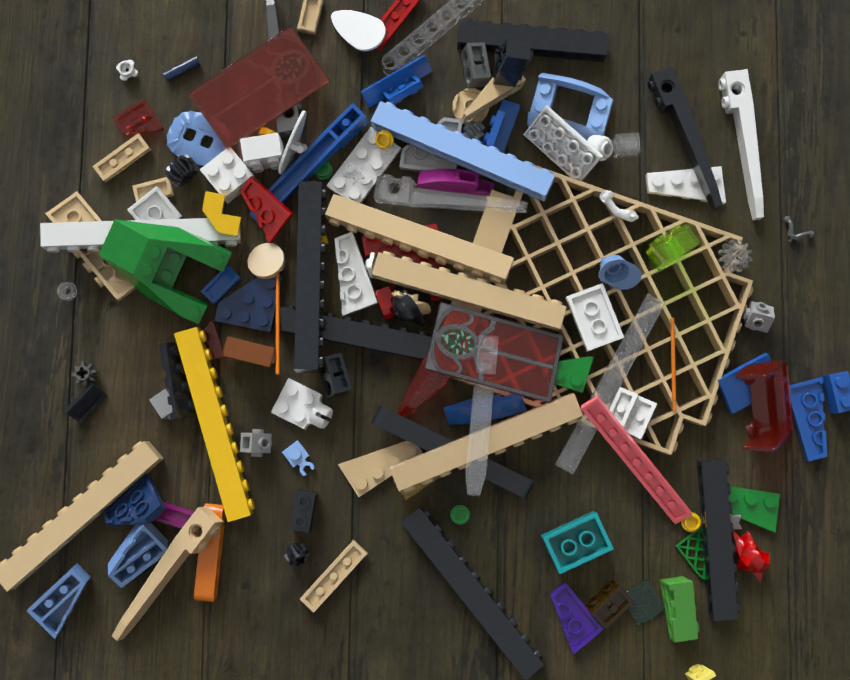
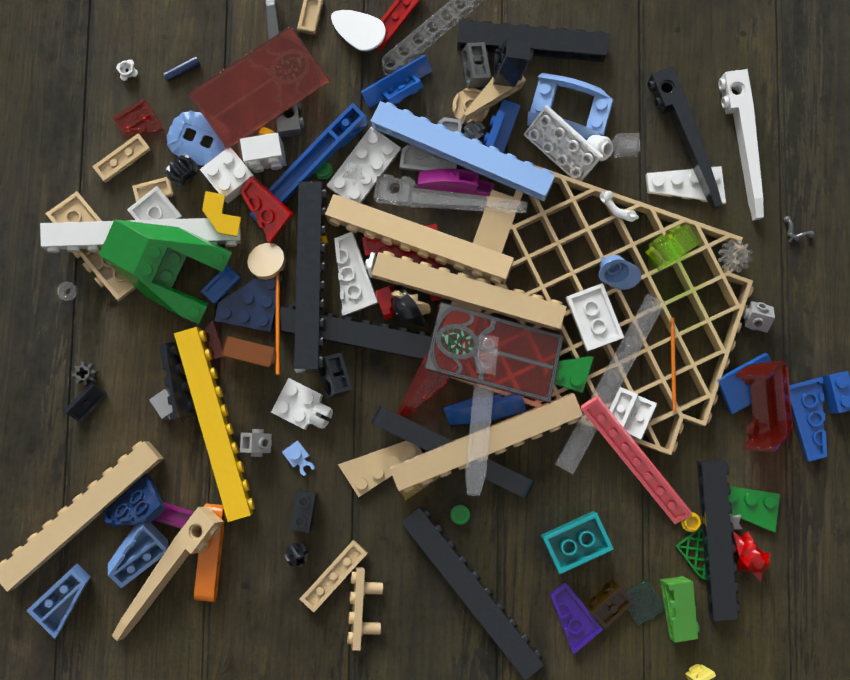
white shield [278,110,307,175] -> none
yellow plate [375,130,394,149] -> none
none -> tan plate [347,567,383,651]

